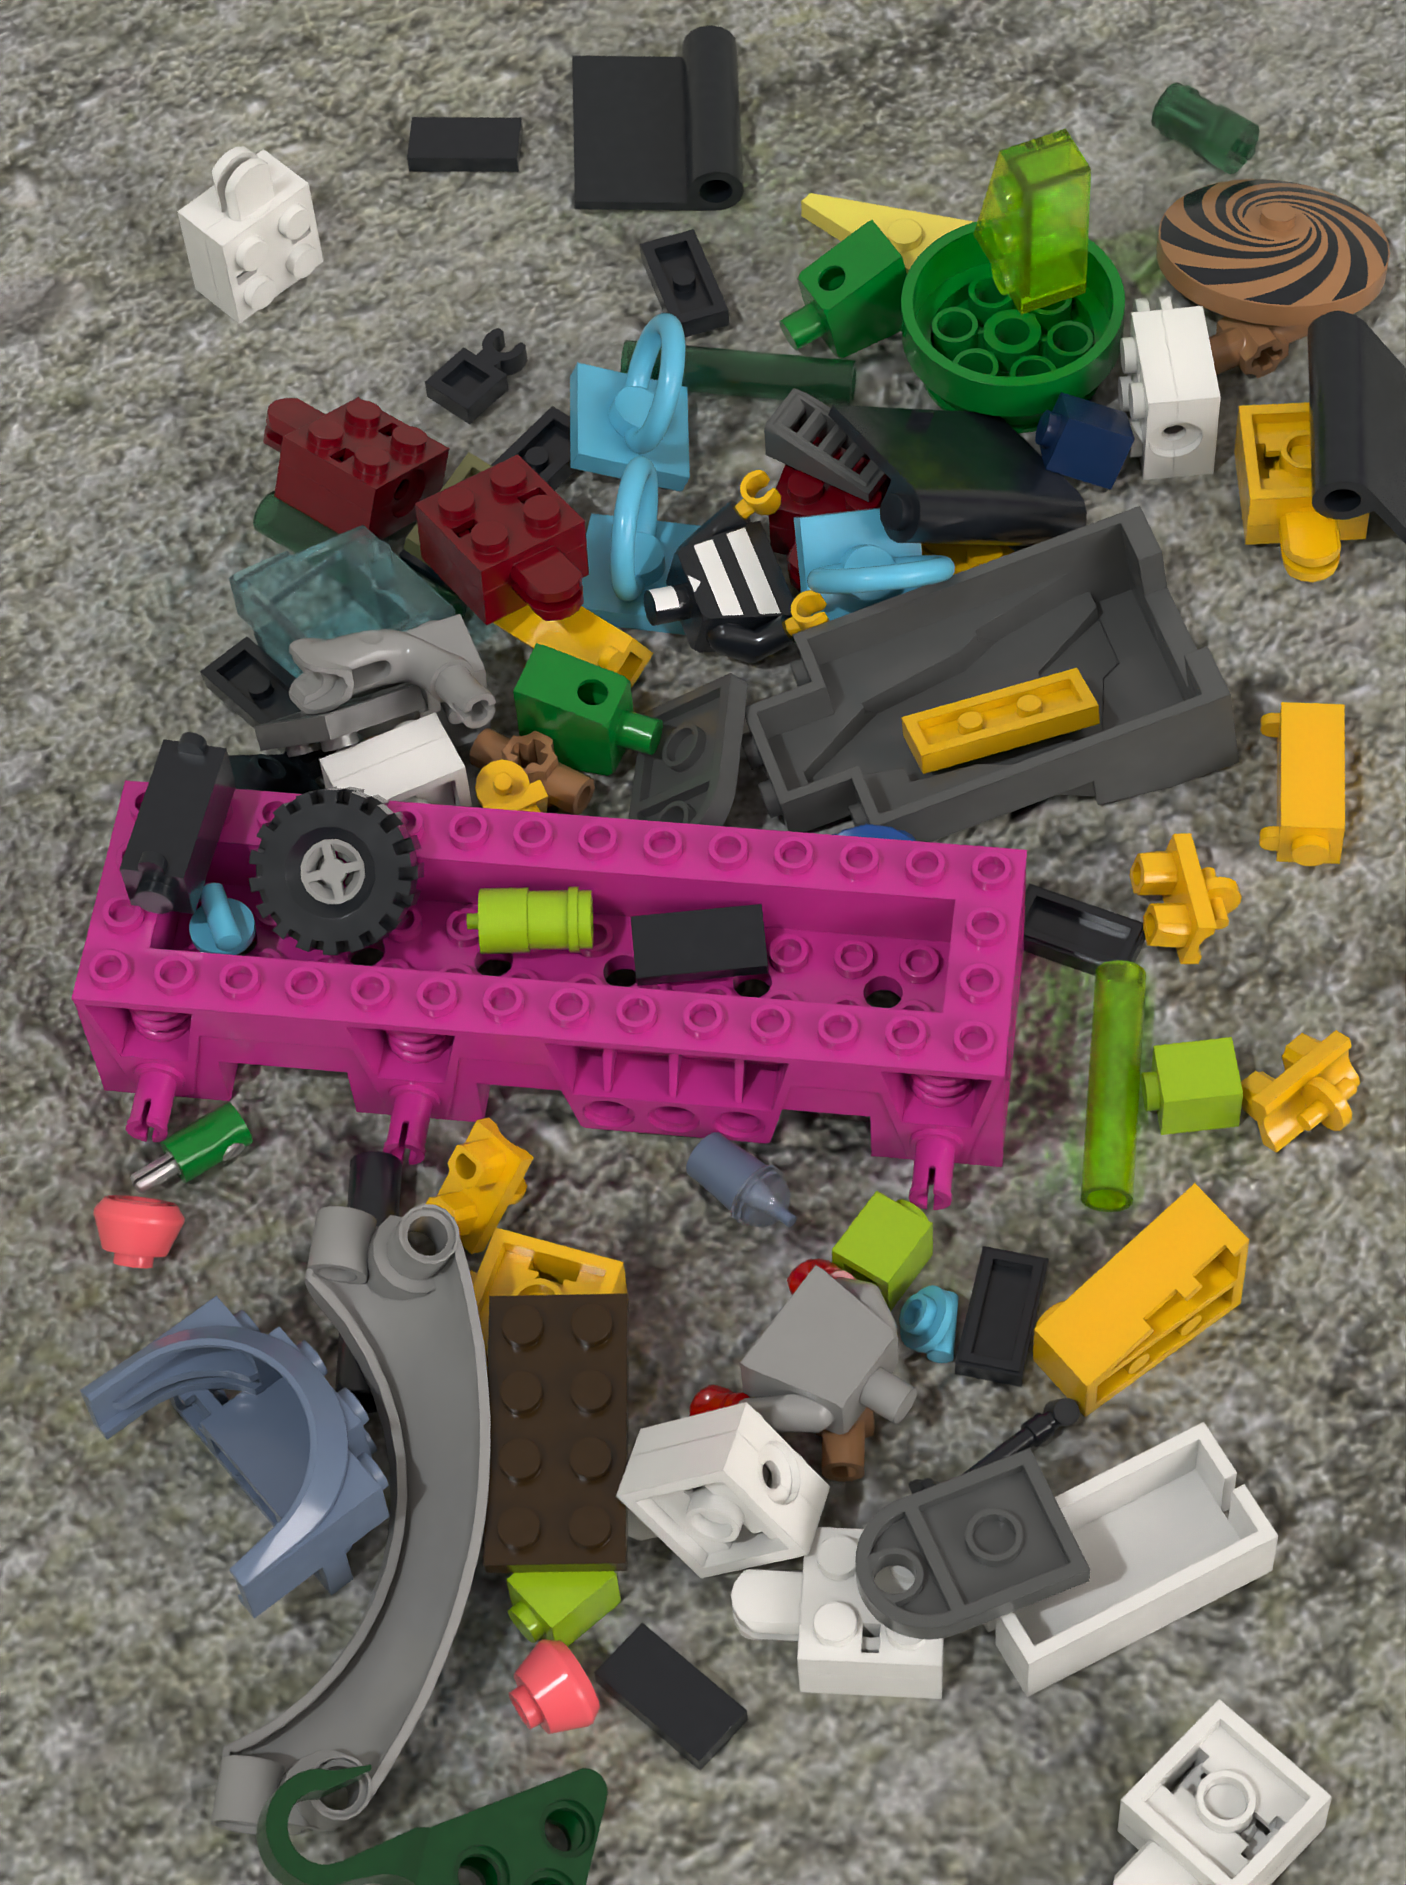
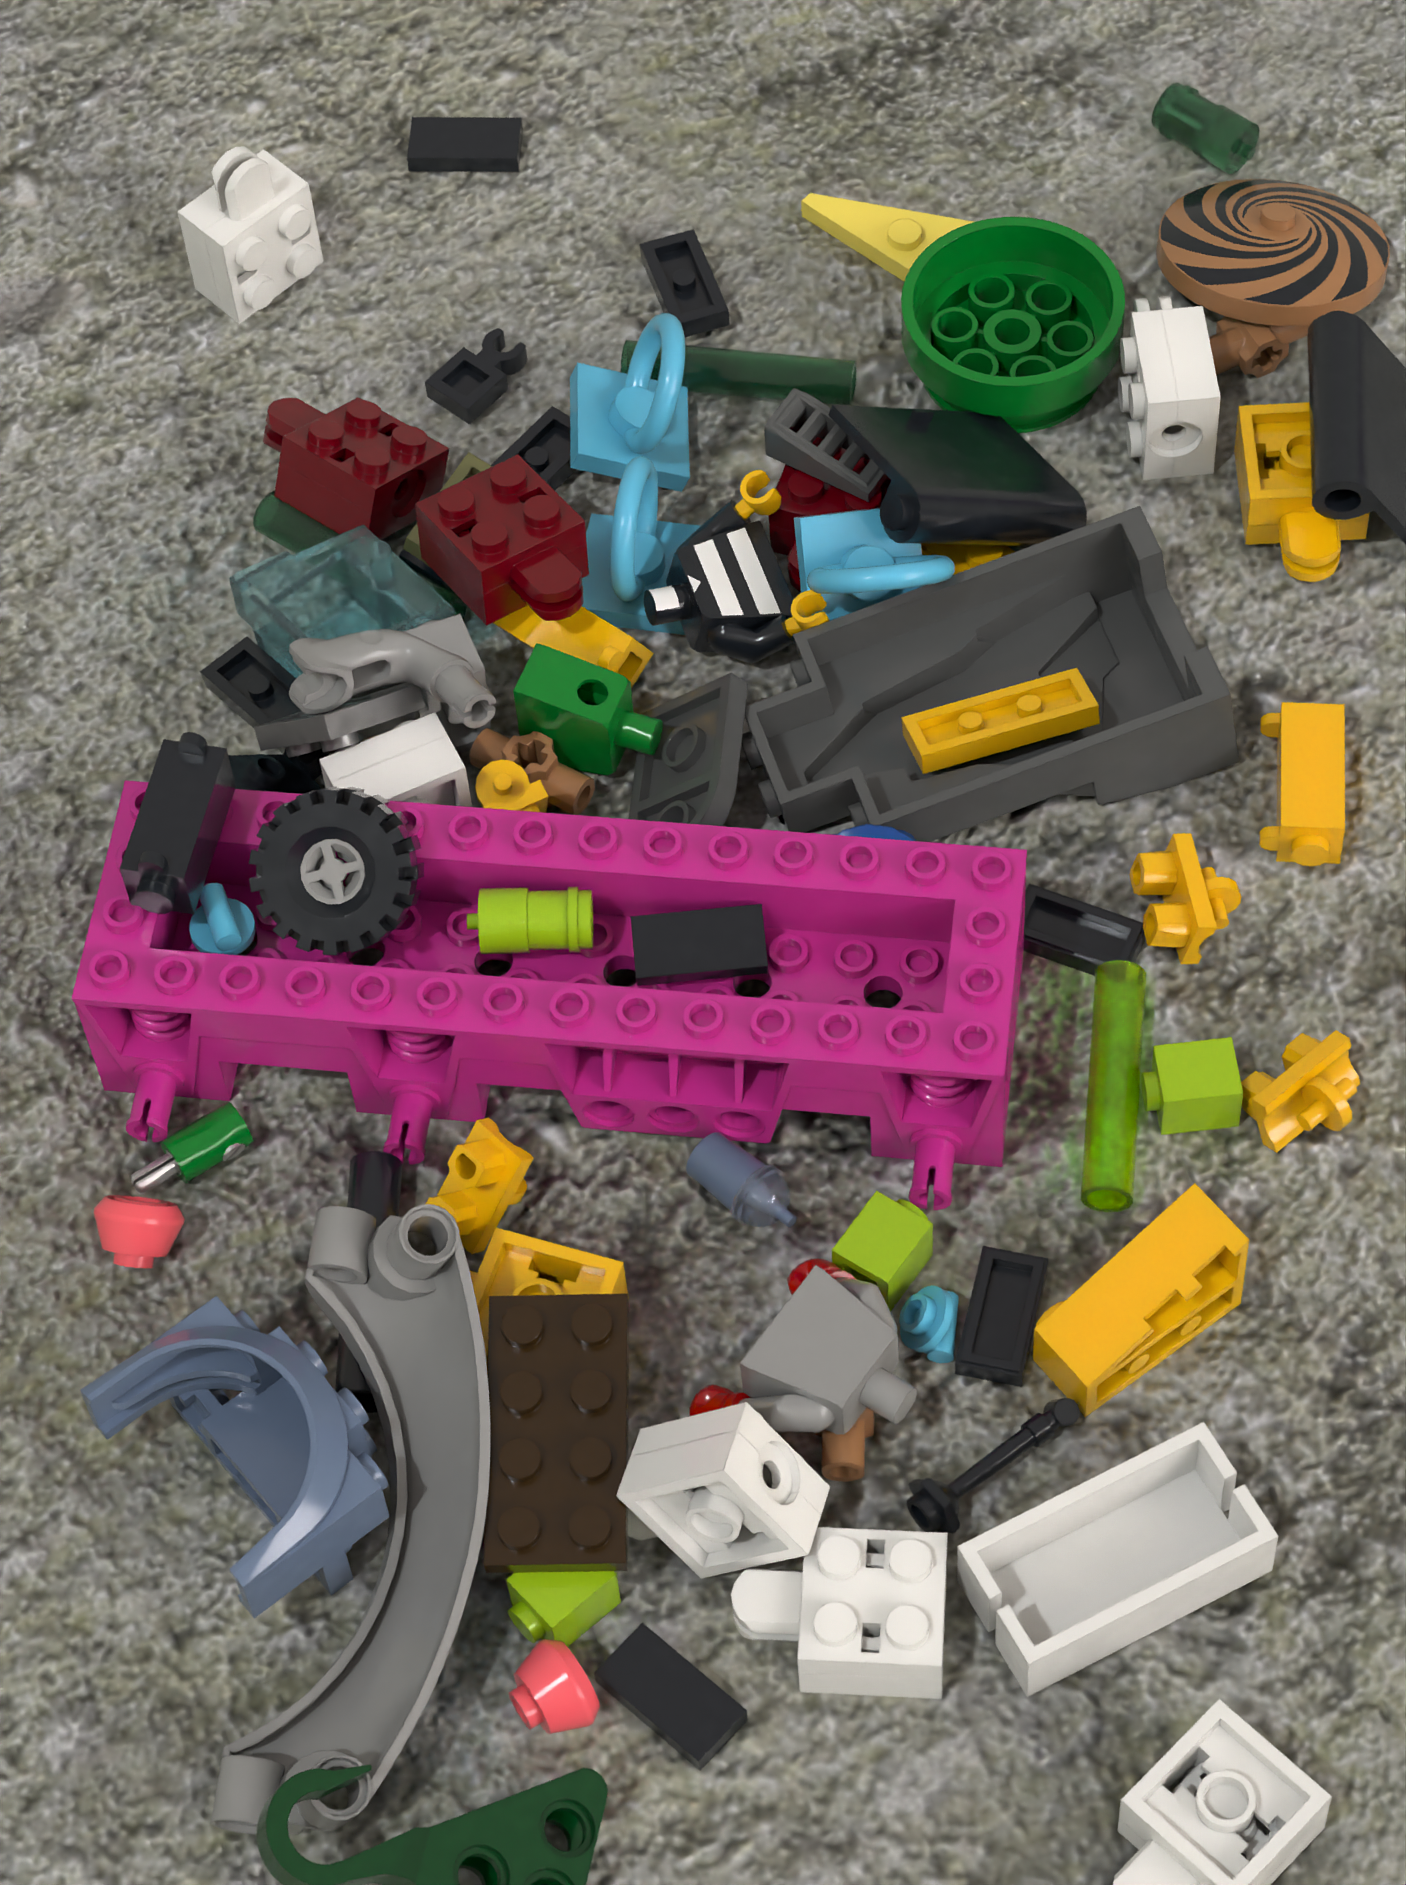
black door [572,25,744,211] -> none
green torso [779,220,907,358] -> none
dark grey plate [855,1448,1090,1640] -> none
clear neon green wedge [974,128,1091,314] -> none
dark blue brick [1035,392,1135,490] -> none

